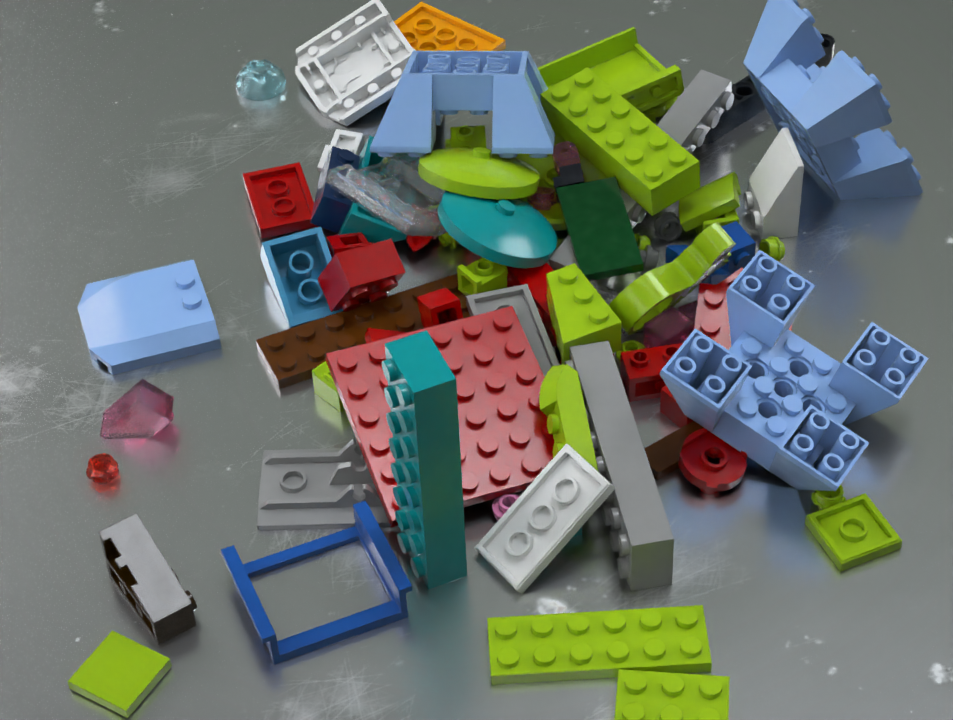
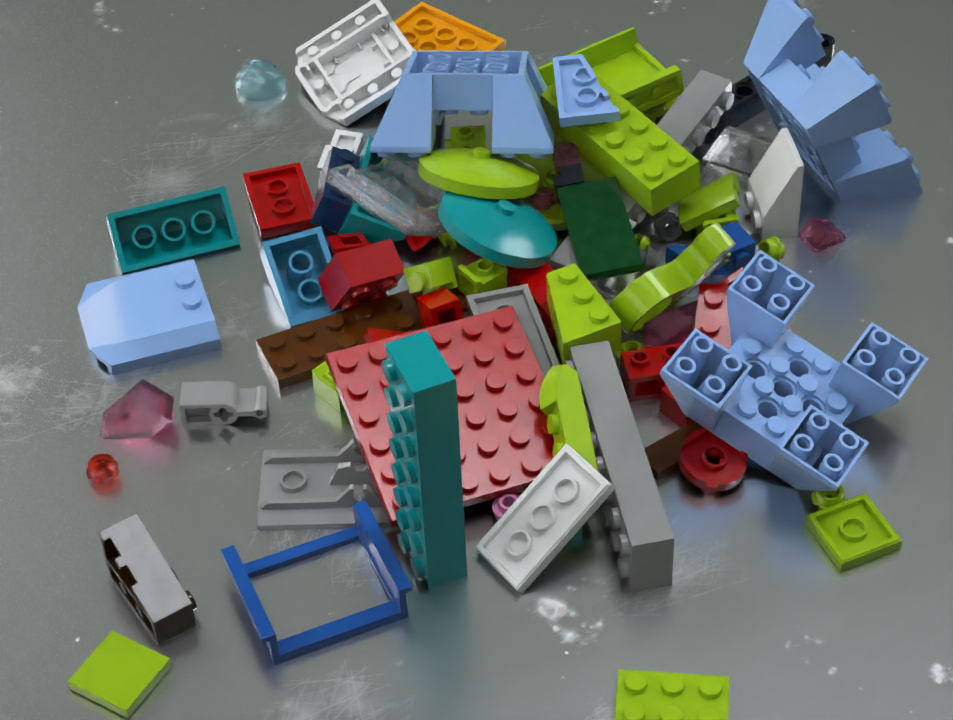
lime plate [487,605,712,685] -> none
none -> teal slope [105,186,240,274]
none -> light grey piece [179,381,268,426]
none -> lime brick [403,256,458,295]
none -> light blue wing [553,54,621,127]
none -> clear plate [703,126,774,181]
none -> clear pink slope [798,217,846,252]

